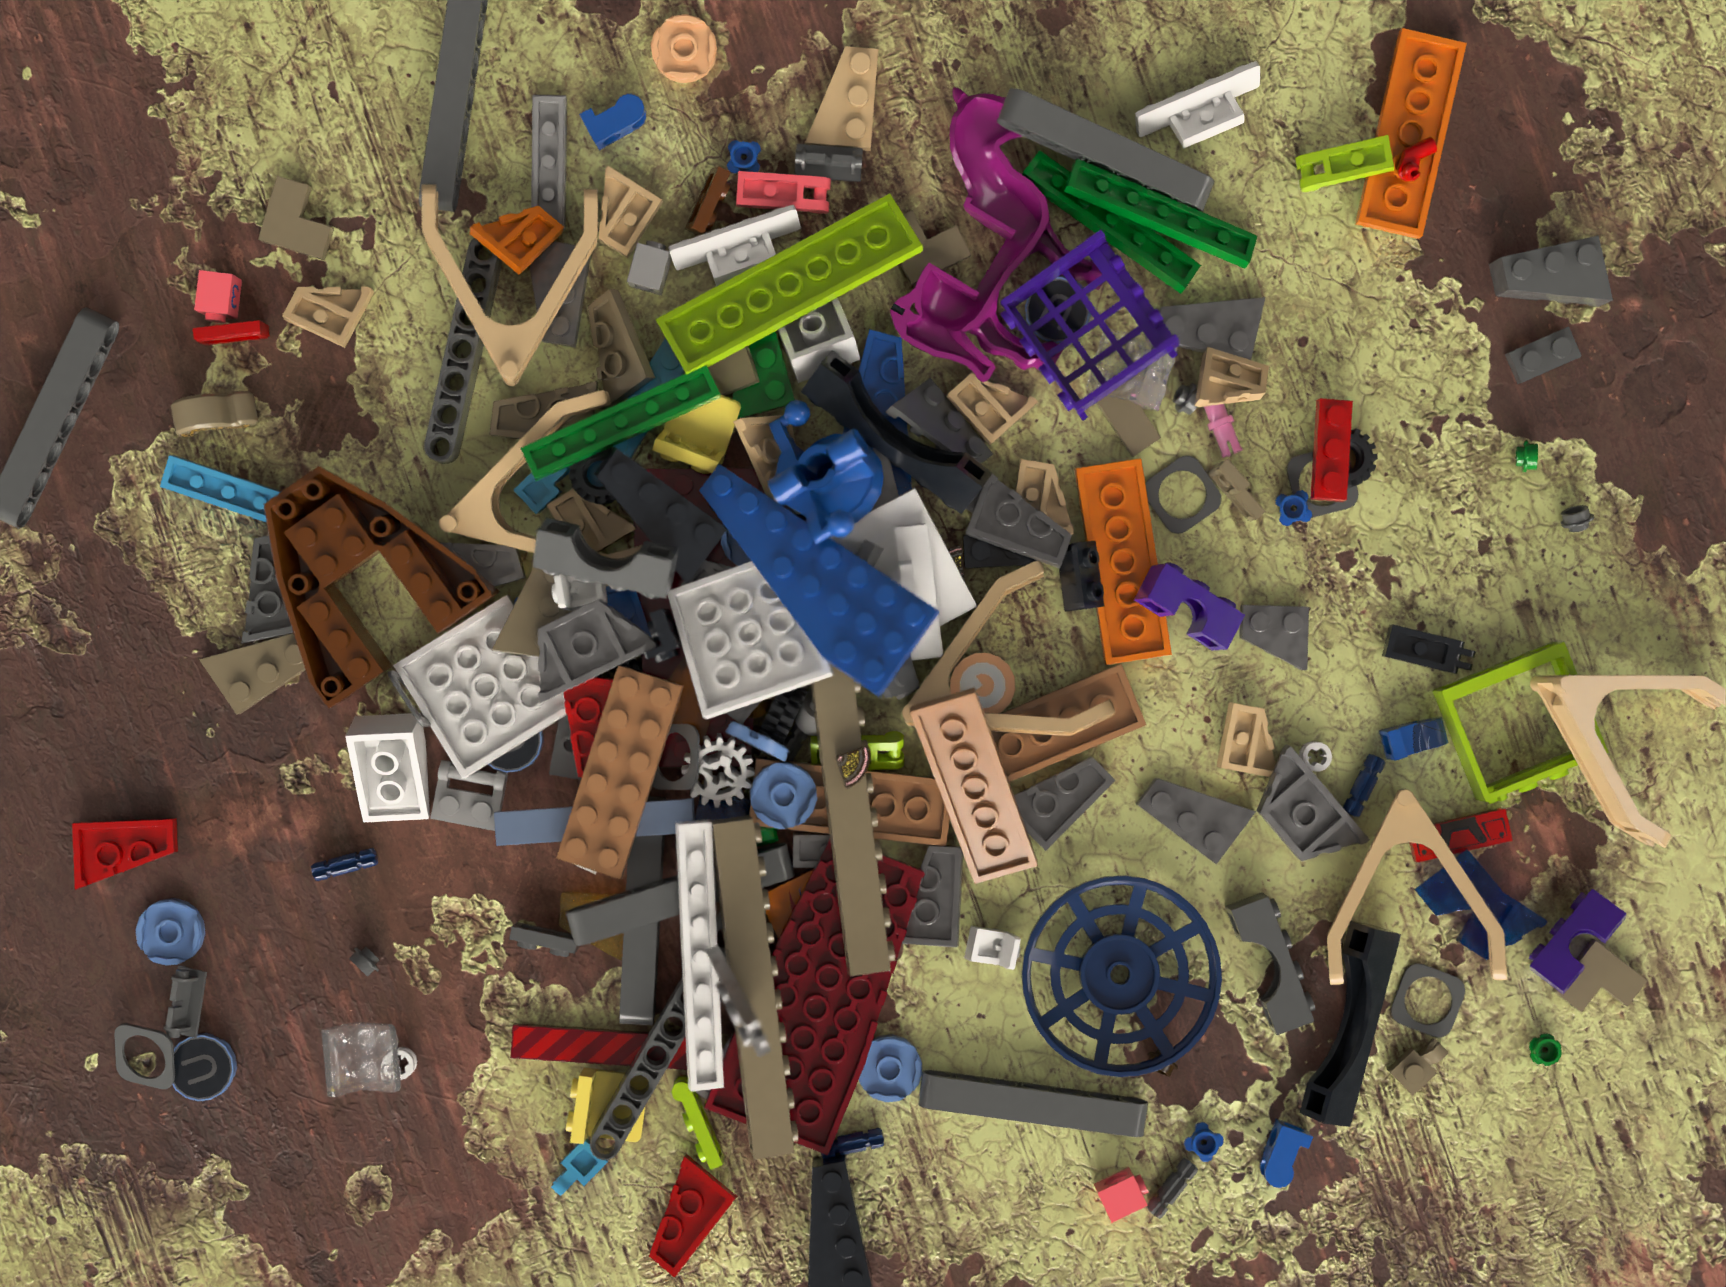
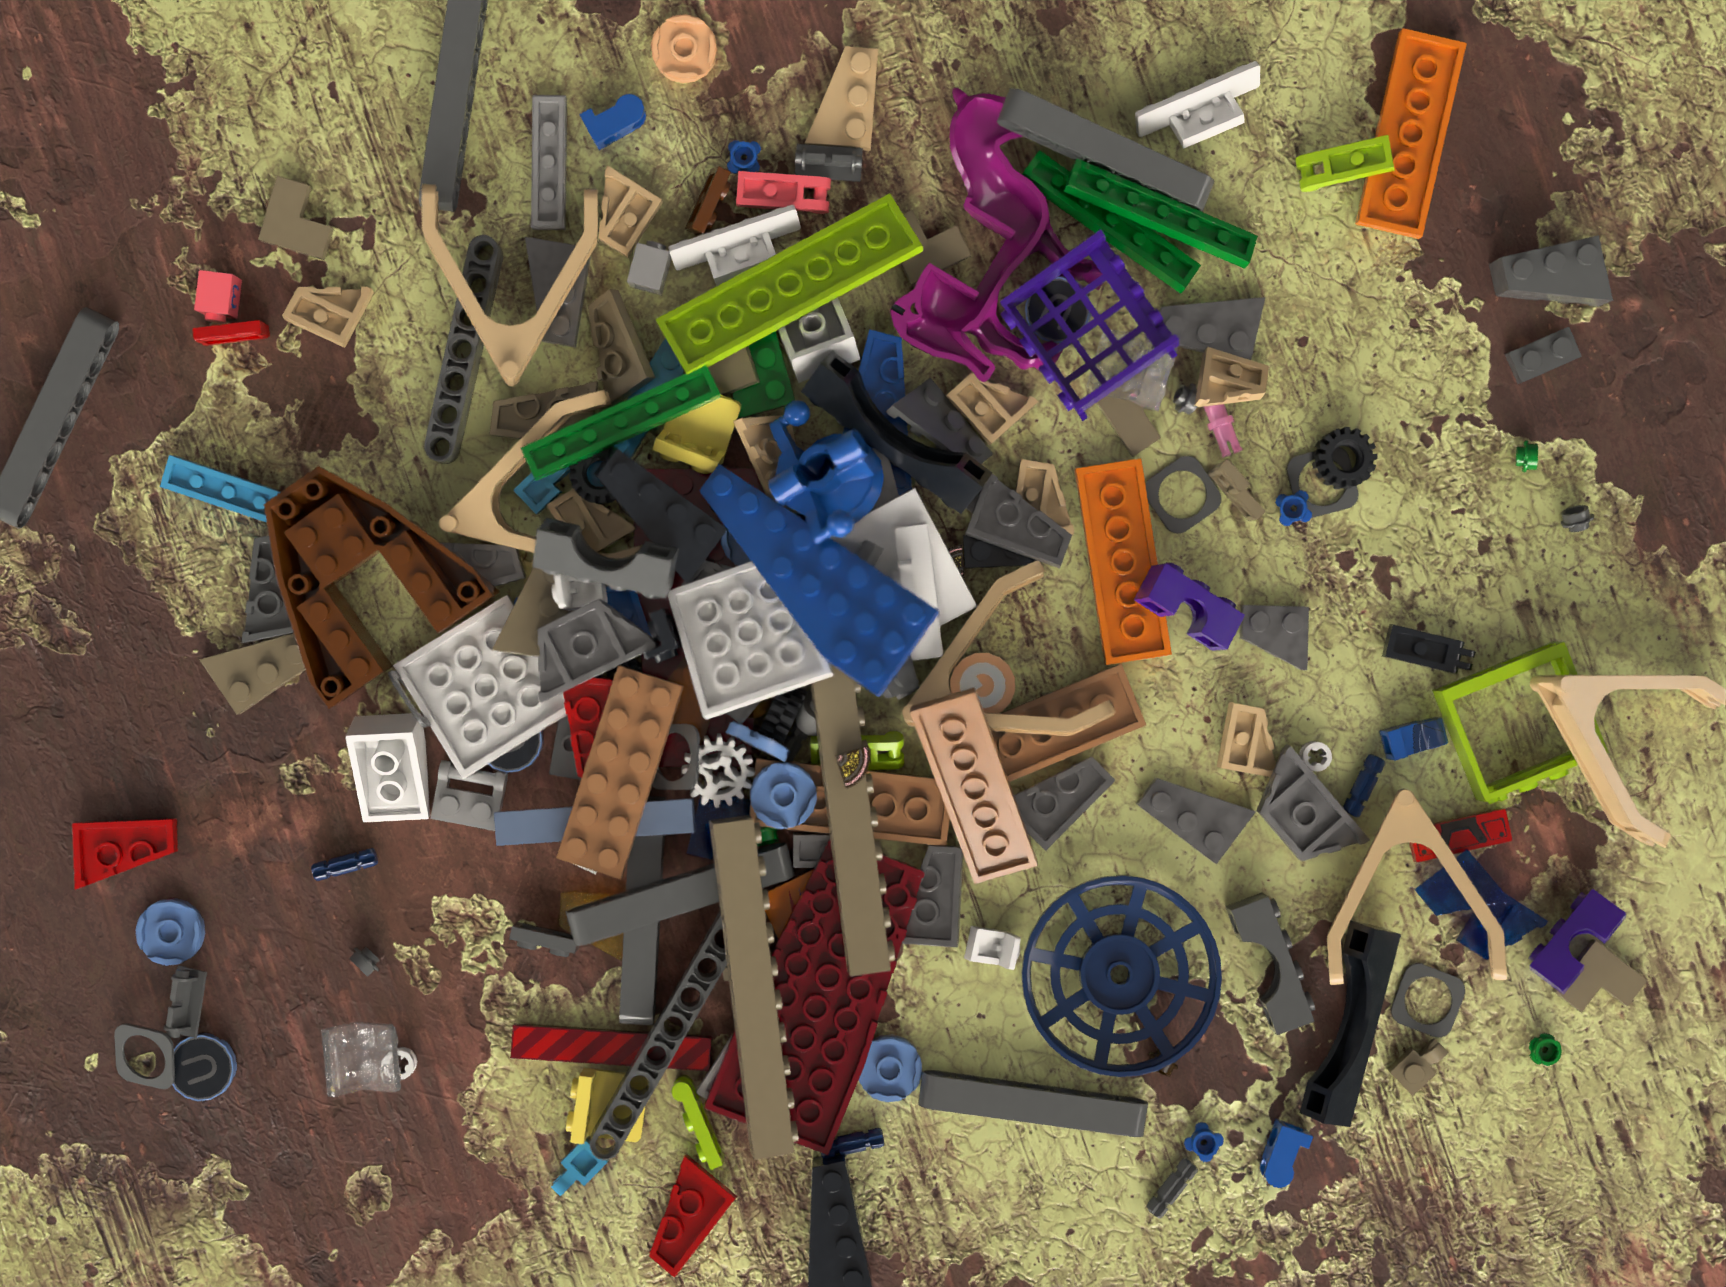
dark tan animal [171,391,258,437] -> none
orange wing [469,205,564,275] -> none
white plate [675,820,724,1091] -> none
flat silver wing [706,944,771,1057] -> none
black bracket [1059,541,1104,612] -> none
coral brick [1094,1167,1149,1223] -> none
red plate [1310,398,1353,502] -> none
red arm [1397,137,1437,182] -> none

